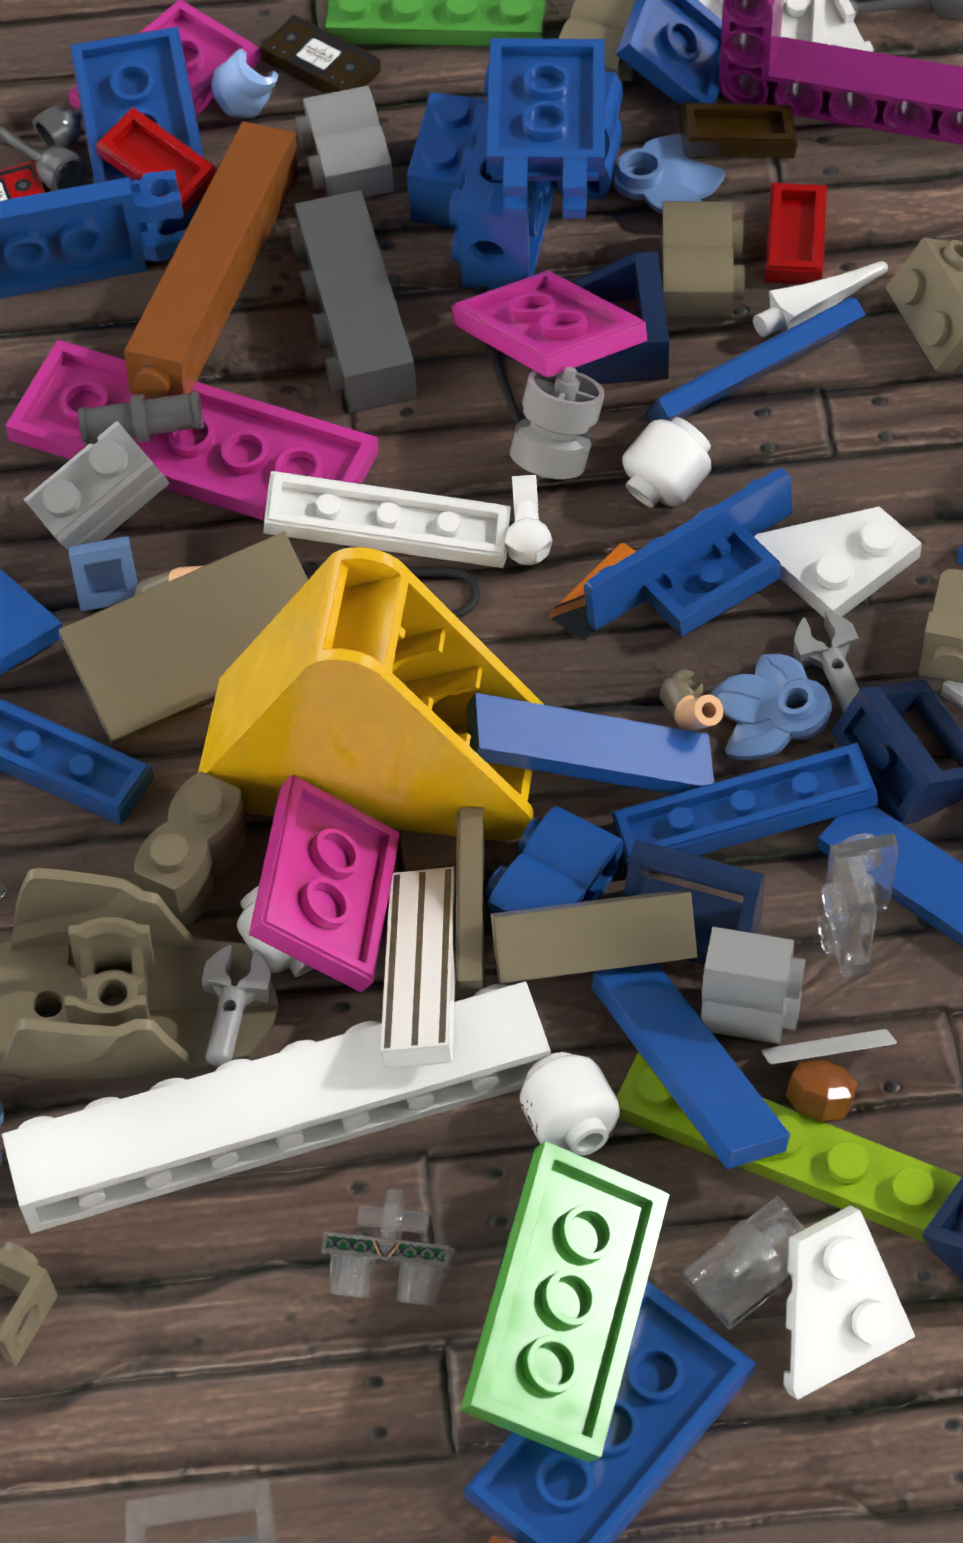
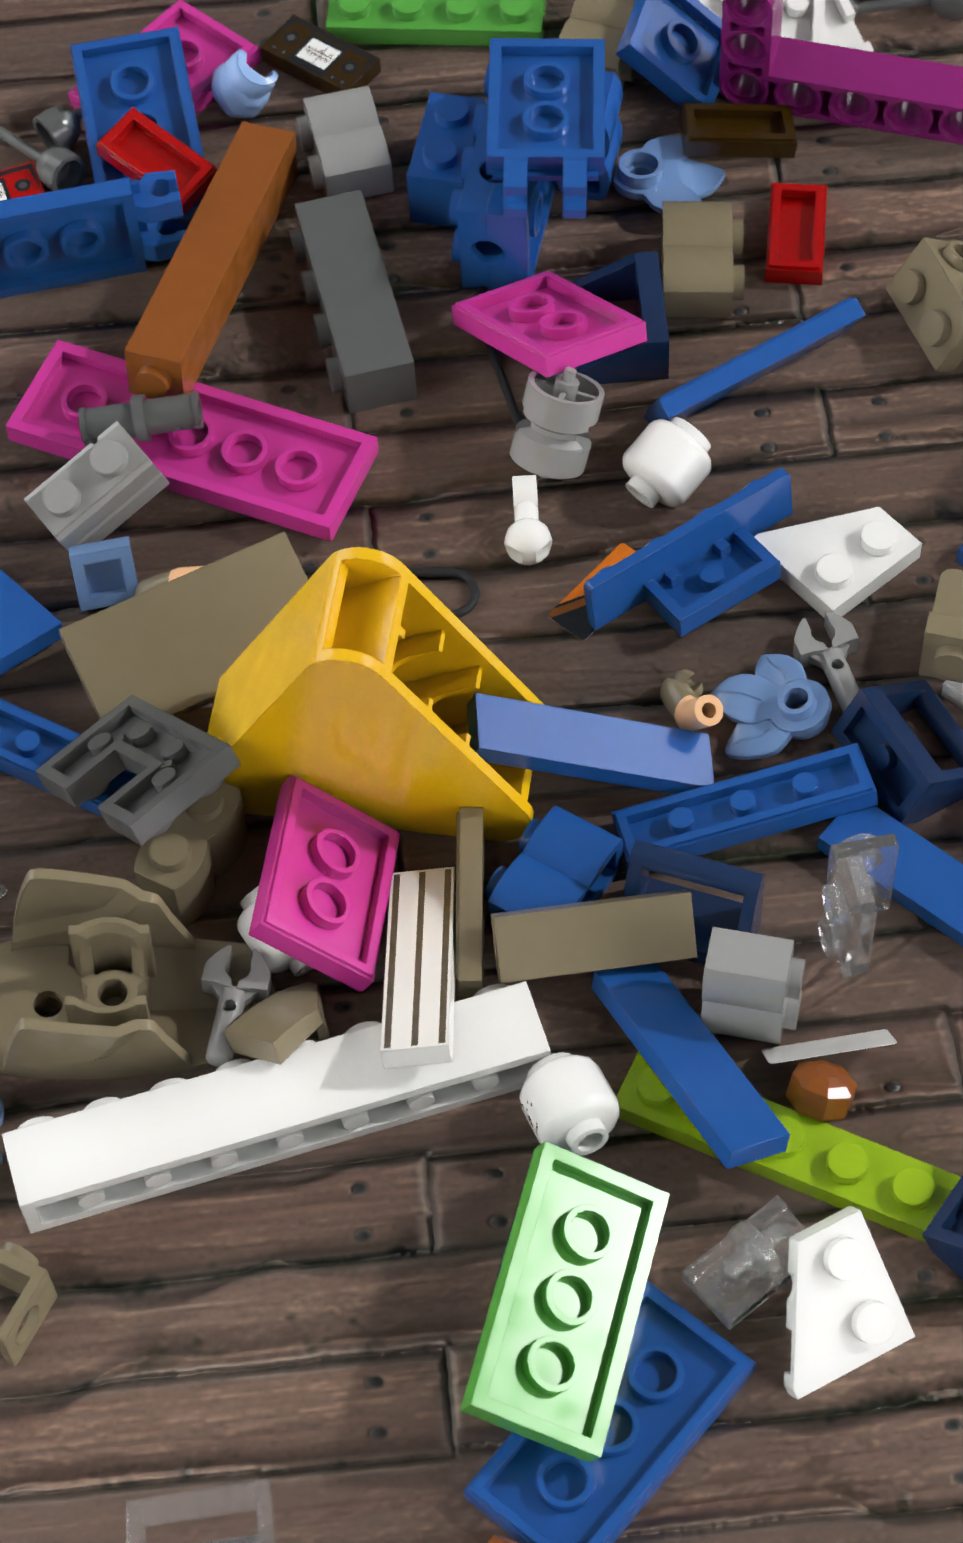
white tile [263,471,511,568] -> none
clear hips [322,1188,456,1306] -> none
white piece [753,261,888,337] -> none
none -> dark grey plate [35,695,241,846]
none -> dark tan slope [224,982,330,1065]

